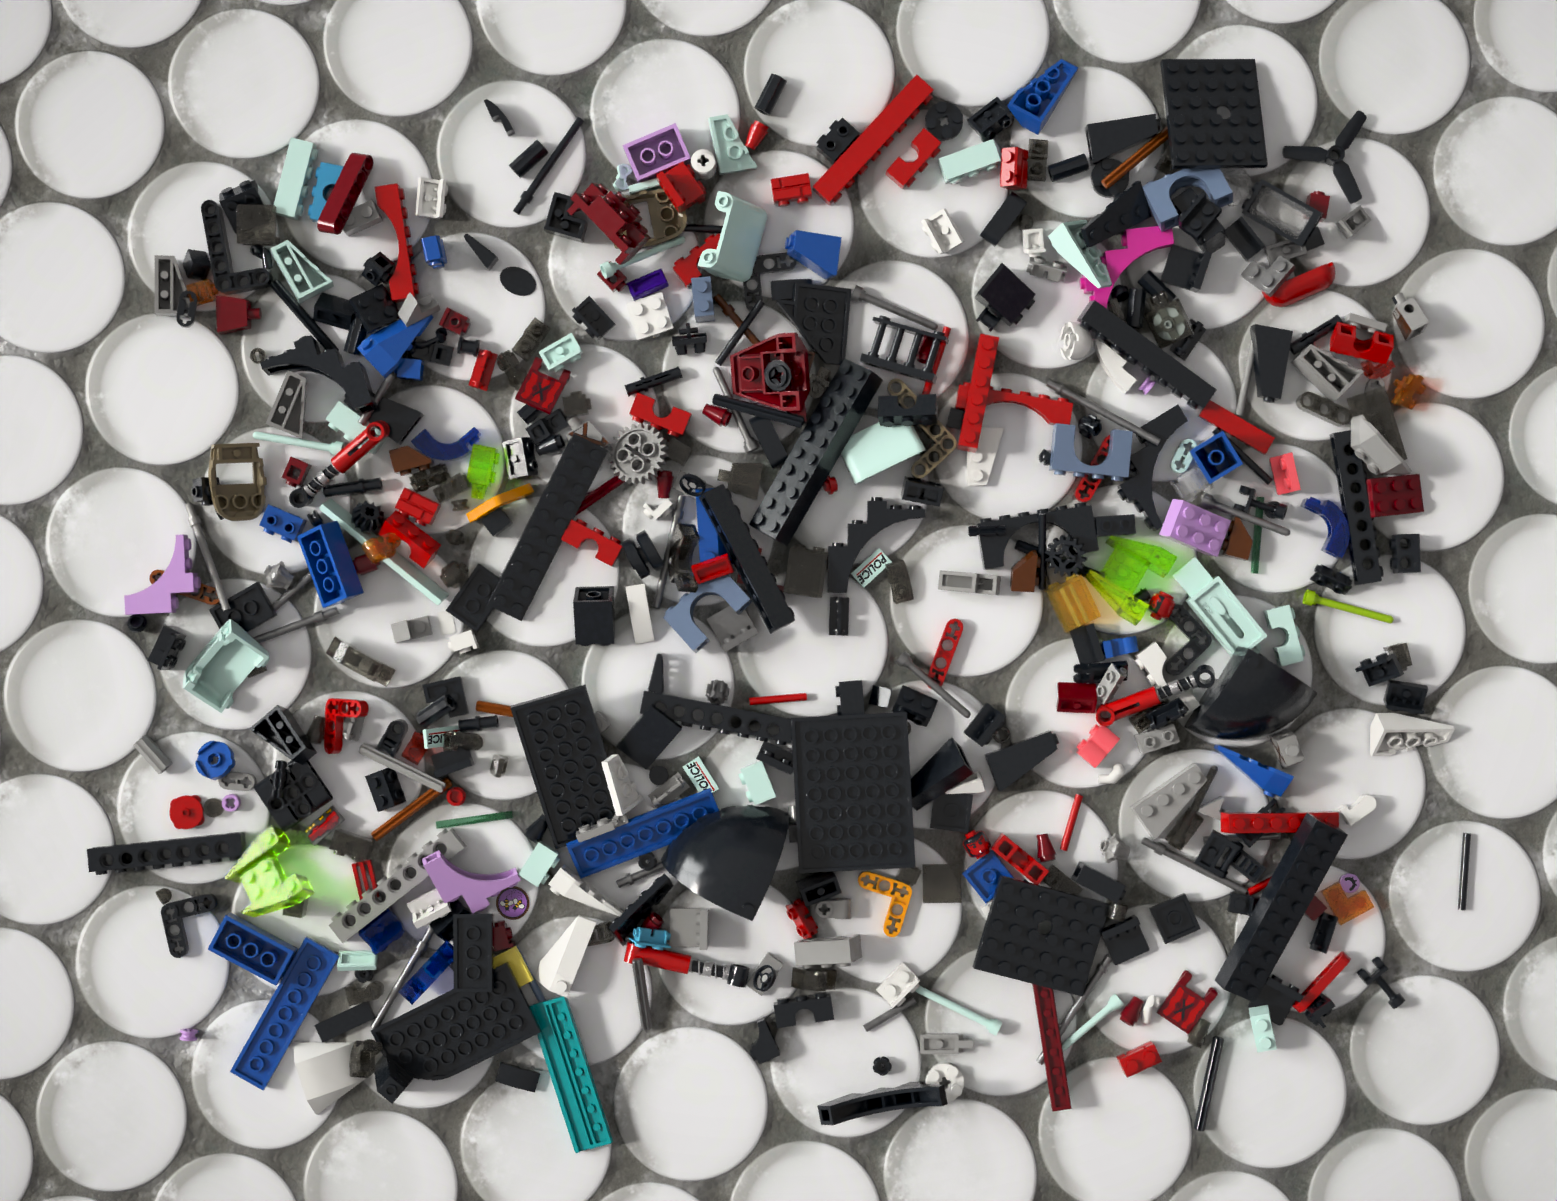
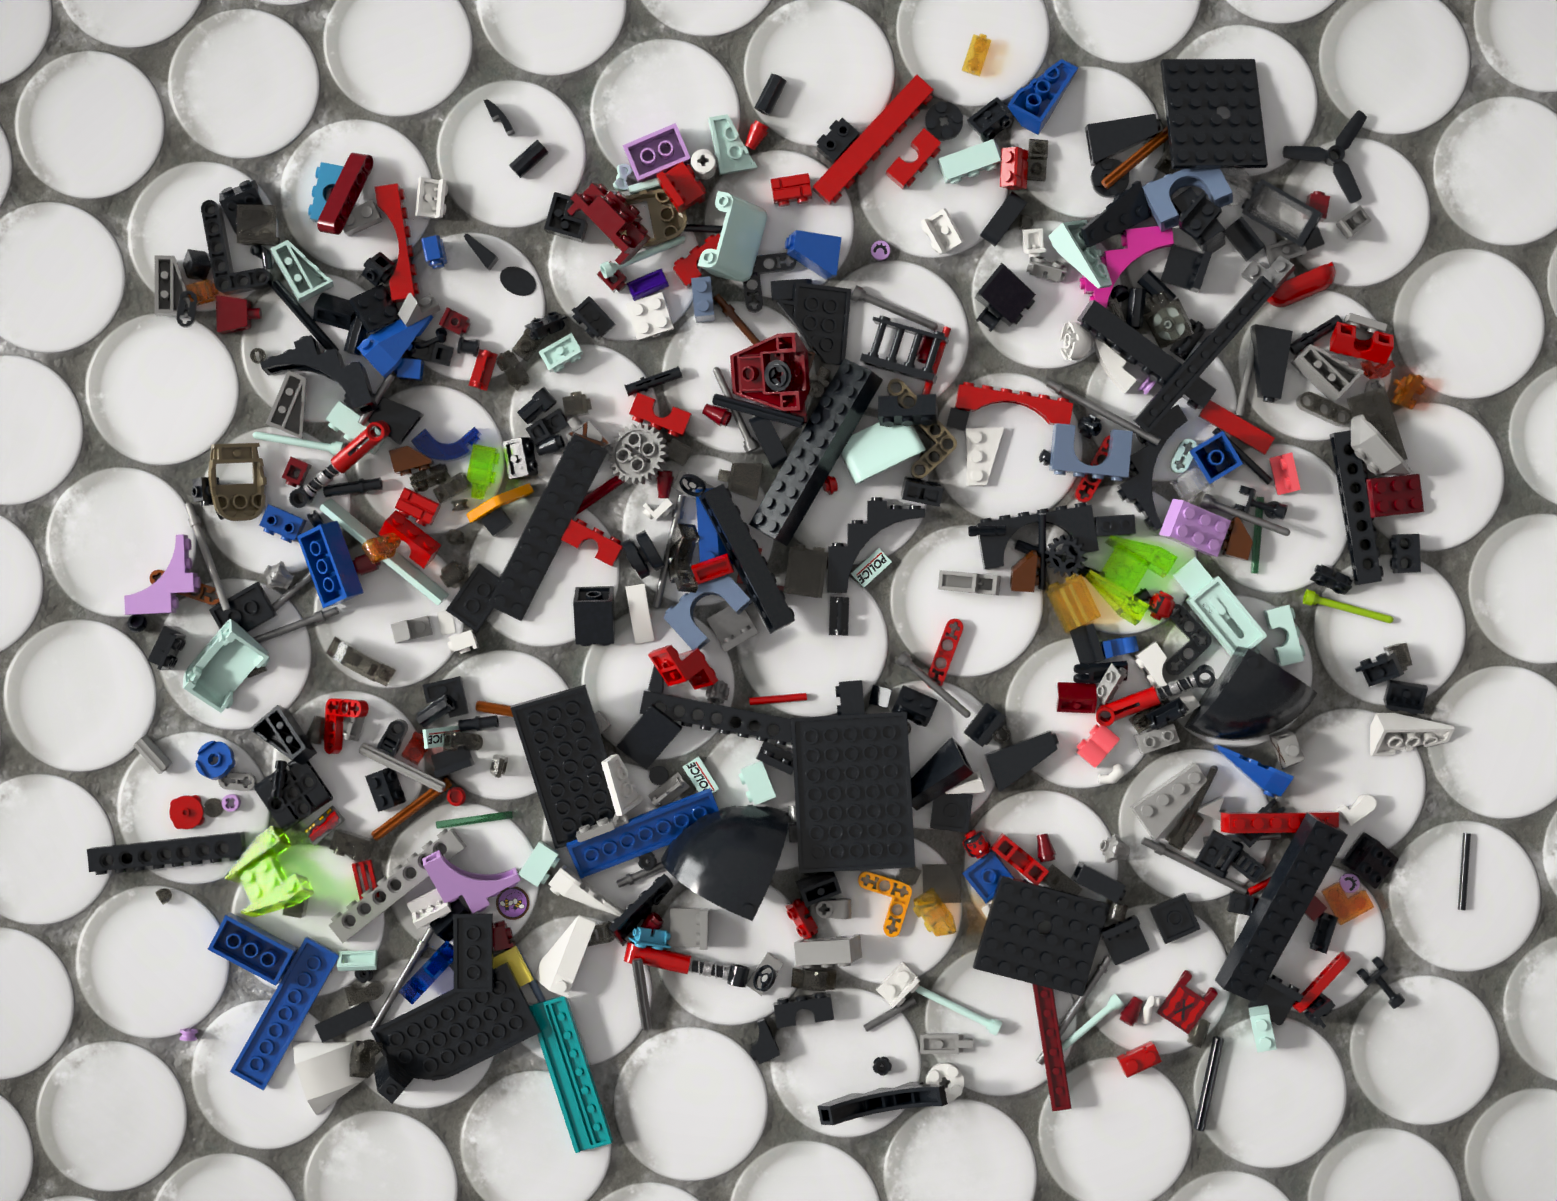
black beam [161,894,218,958] -> none
light aqua brick [272,137,318,220] -> none
black gear [351,501,384,534] -> none
clear blue bracket [358,908,405,955] -> none
black slope [495,1062,540,1092] -> none
black bar [513,117,584,215] -> none
flag [515,357,571,414] -> none
black cone [524,814,548,844] -> none
black hips [672,323,707,355] -> none
black bar [715,299,765,366] -> none
clear smoke slope [885,560,914,604] -> none
red arch [957,334,999,453] -> none
black axle [1047,154,1089,182] -> none
red bar [1060,794,1083,851] -> none
clear blue arch [1300,497,1350,559] -> none
light grey torso [1392,293,1429,341] -> none
none -> black hinge [525,312,567,340]
none -> red bracket [648,645,719,690]
none -> lavender tile [871,241,890,261]
none -> clear yellow slope [913,887,957,936]
none -> clear yellow hinge [962,34,991,77]
none -> black plate [1133,276,1277,433]
none -> black bracket [1341,832,1398,889]

